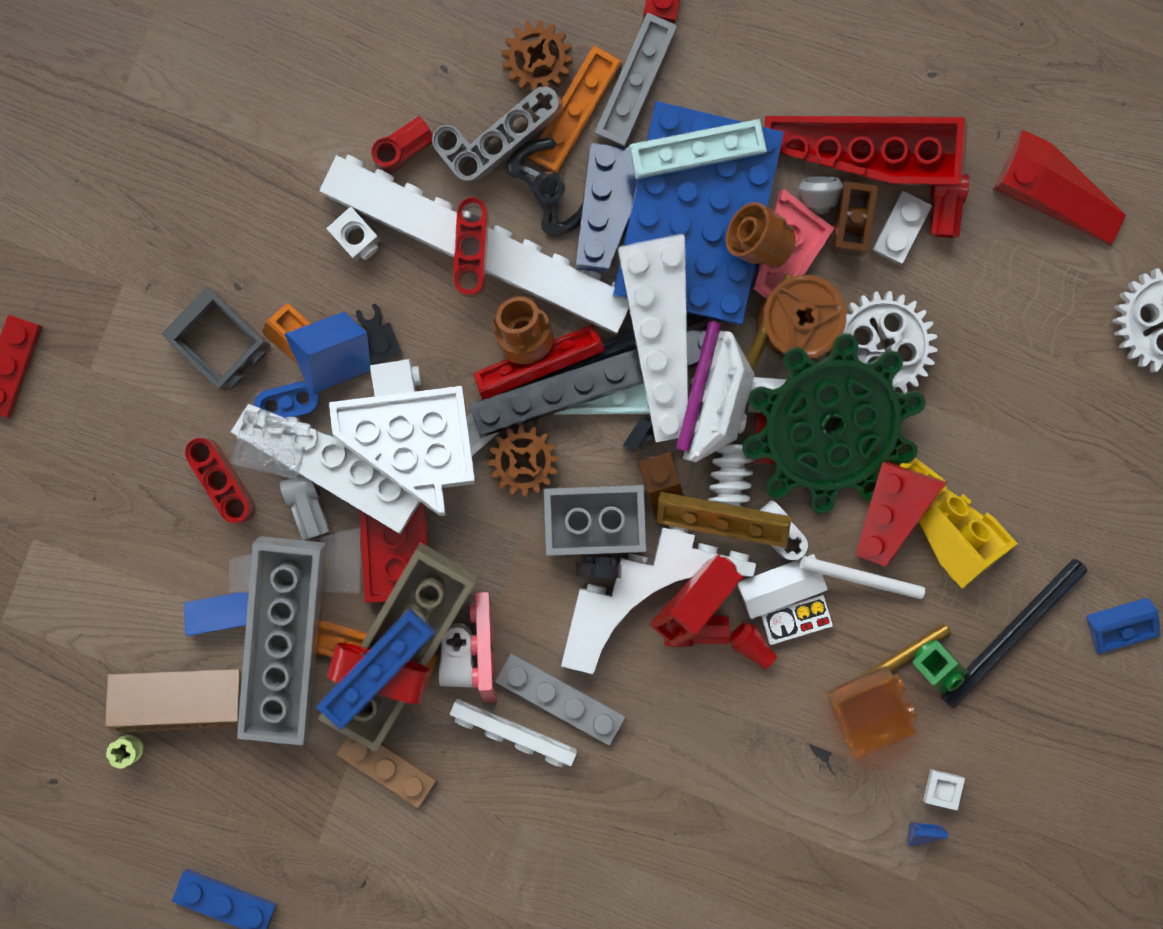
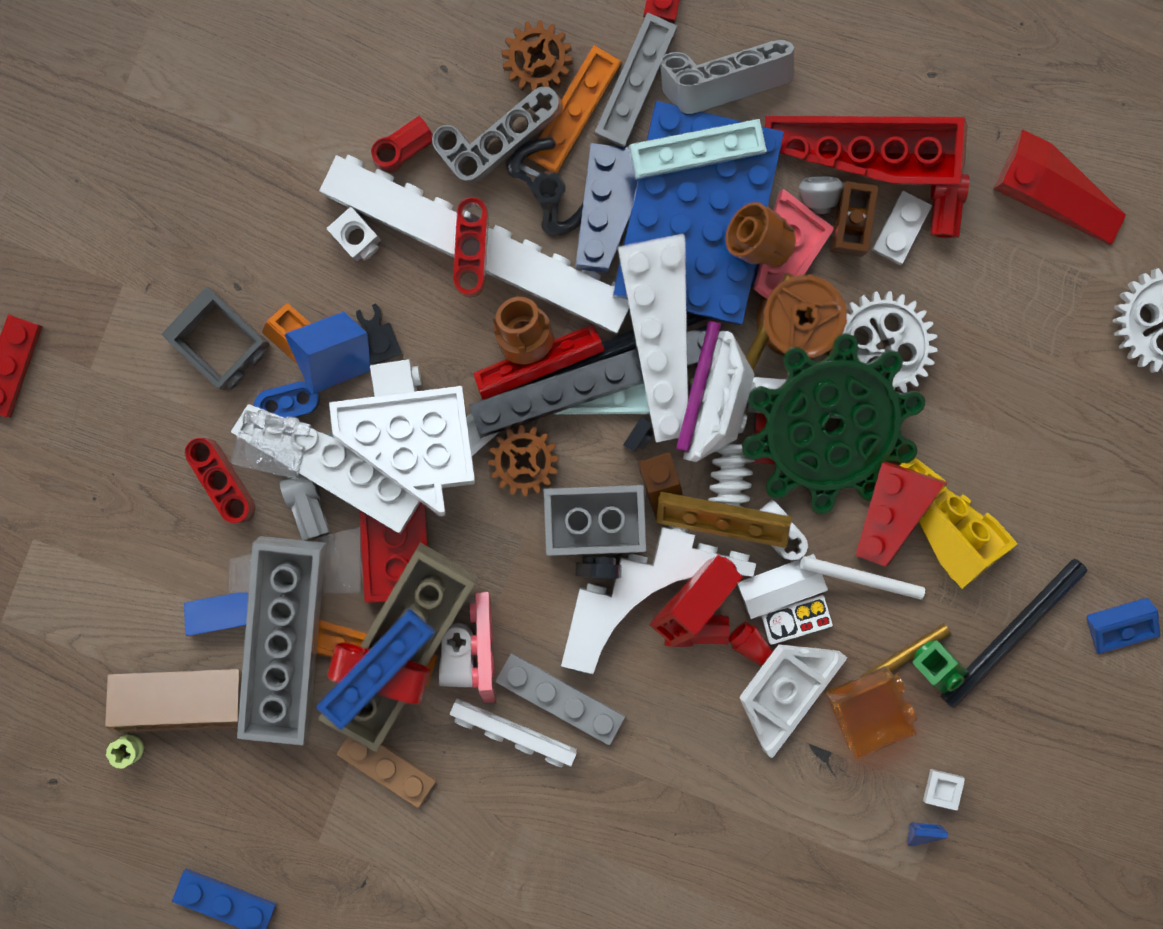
none -> light grey beam [660,40,794,114]
none -> white wing [739,644,848,758]

